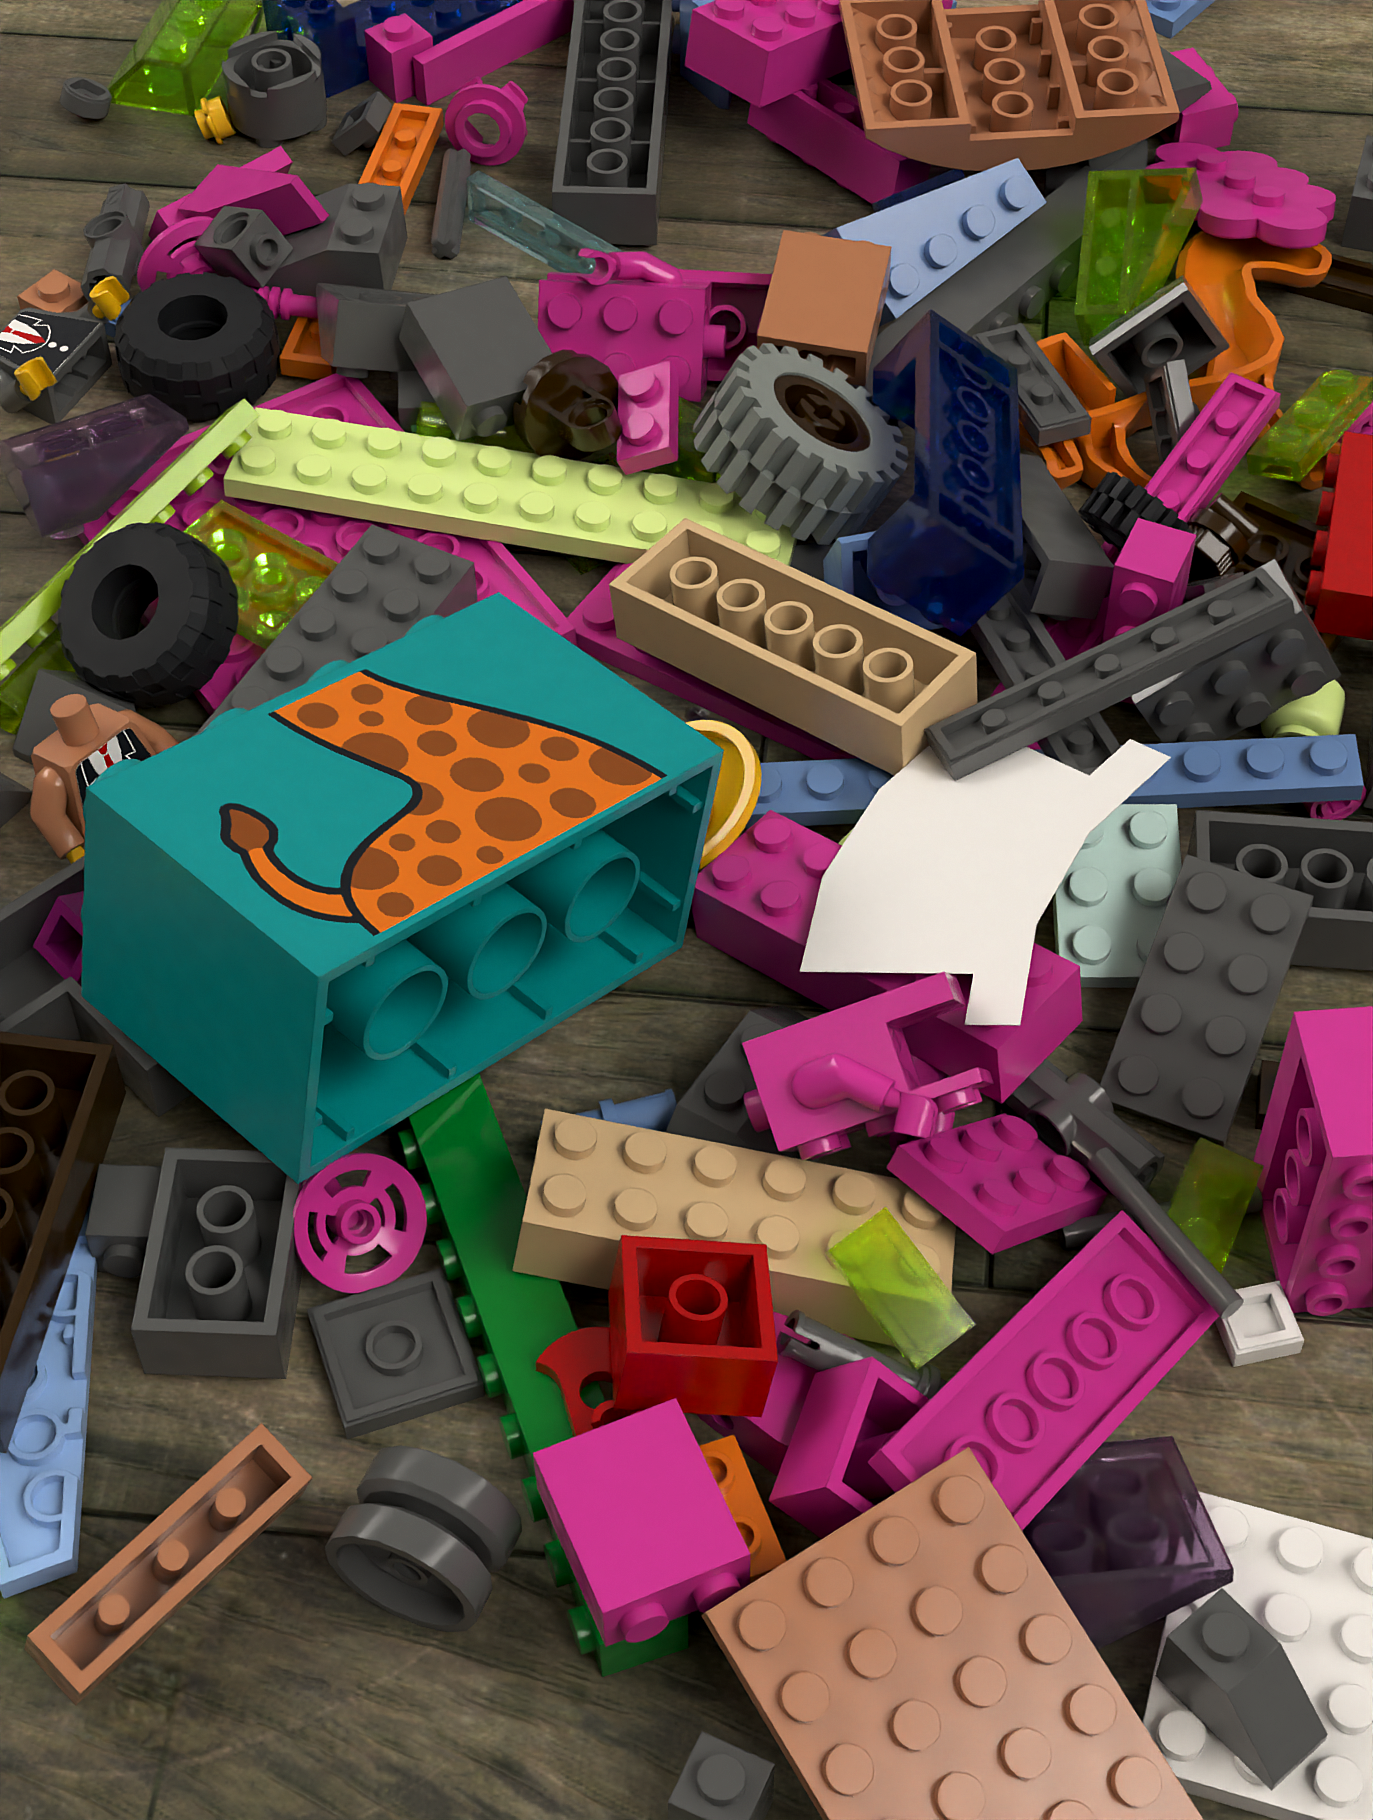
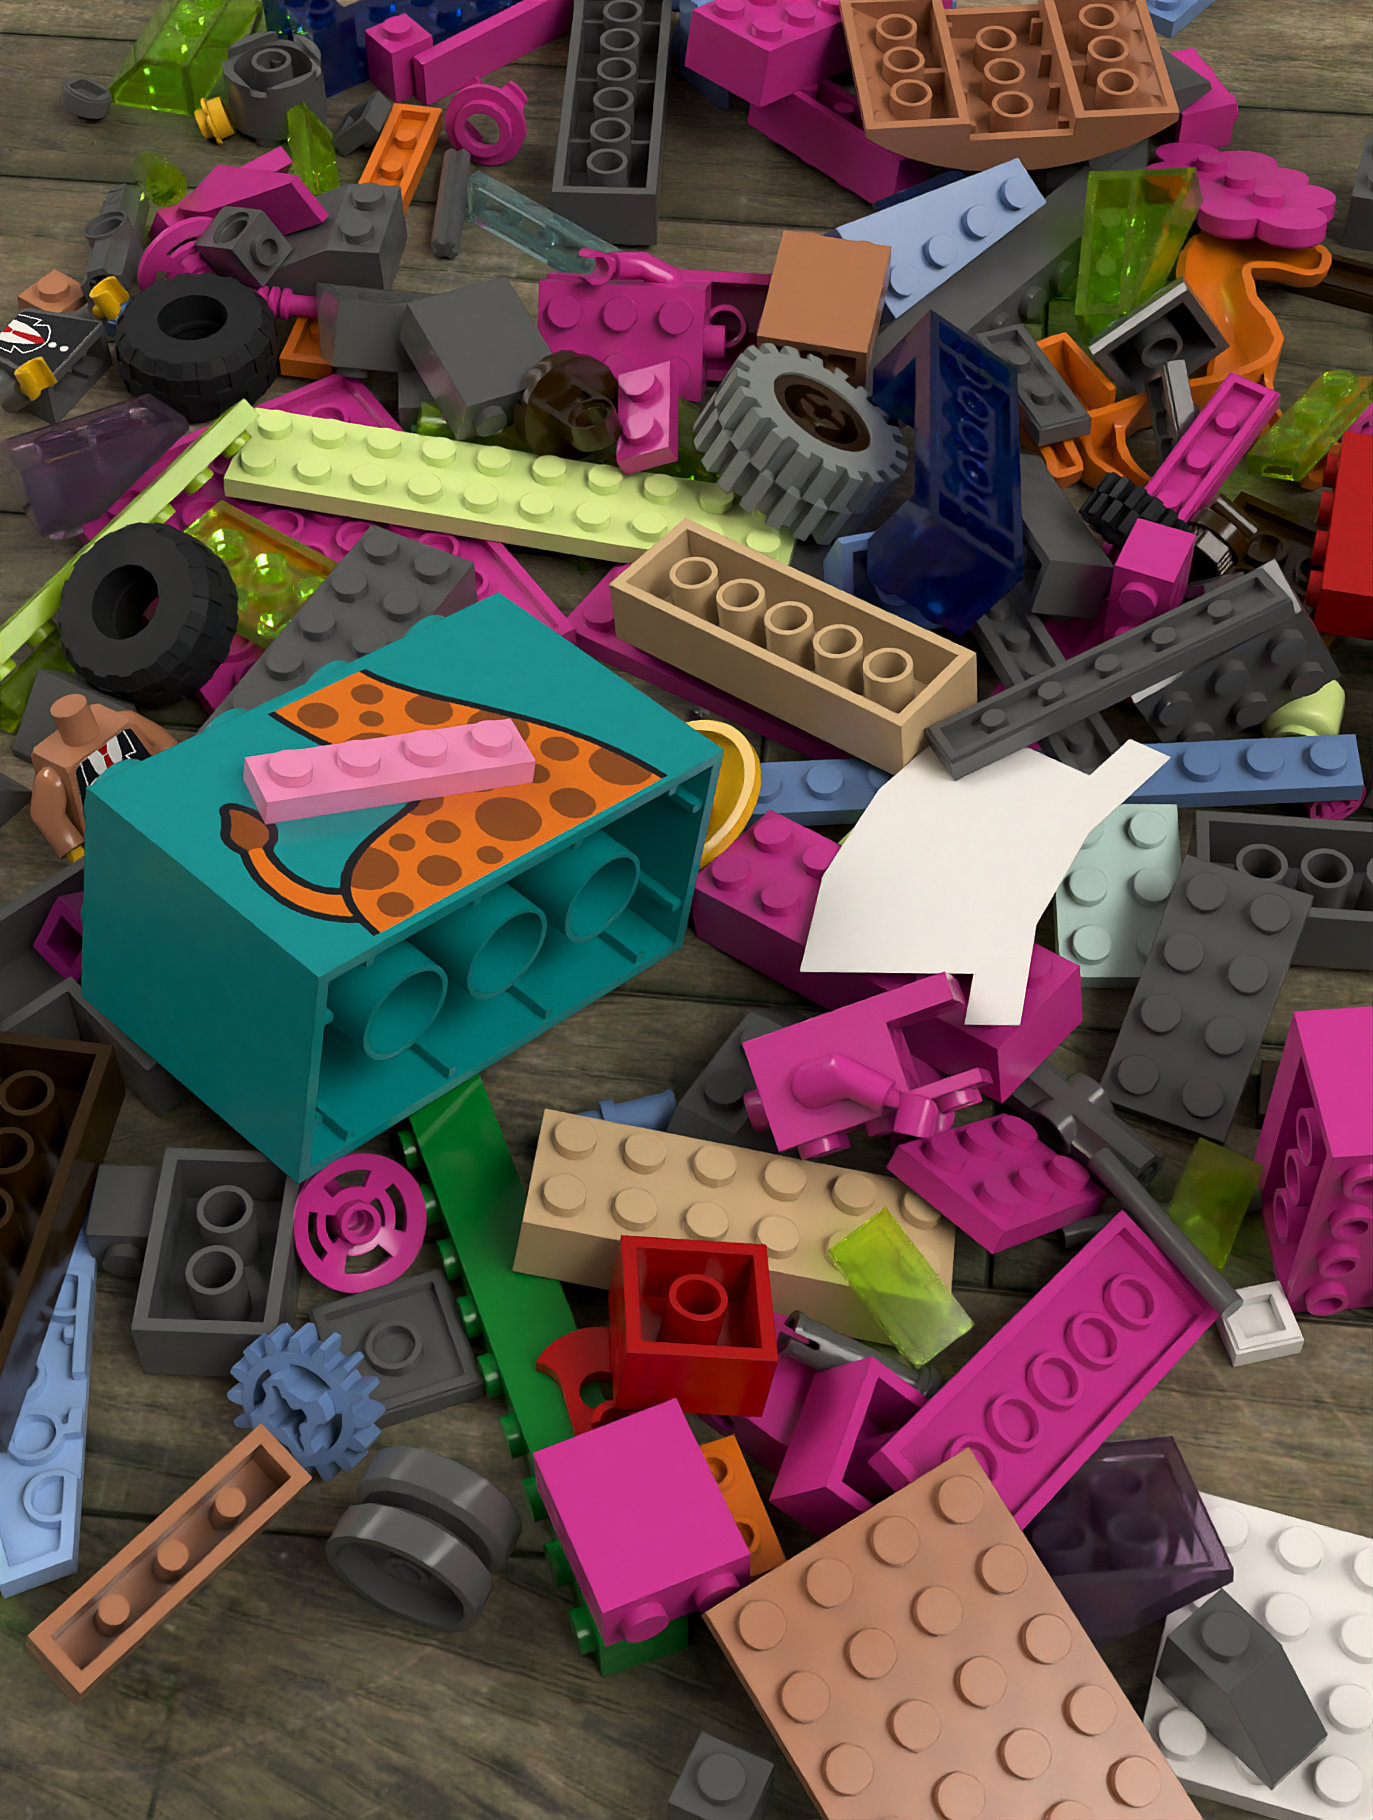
none -> clear neon green piece [132,150,187,207]
none -> medium blue gear [227,1322,385,1482]
none -> bright pink plate [243,718,536,824]
none -> clear neon green plate [287,101,340,197]

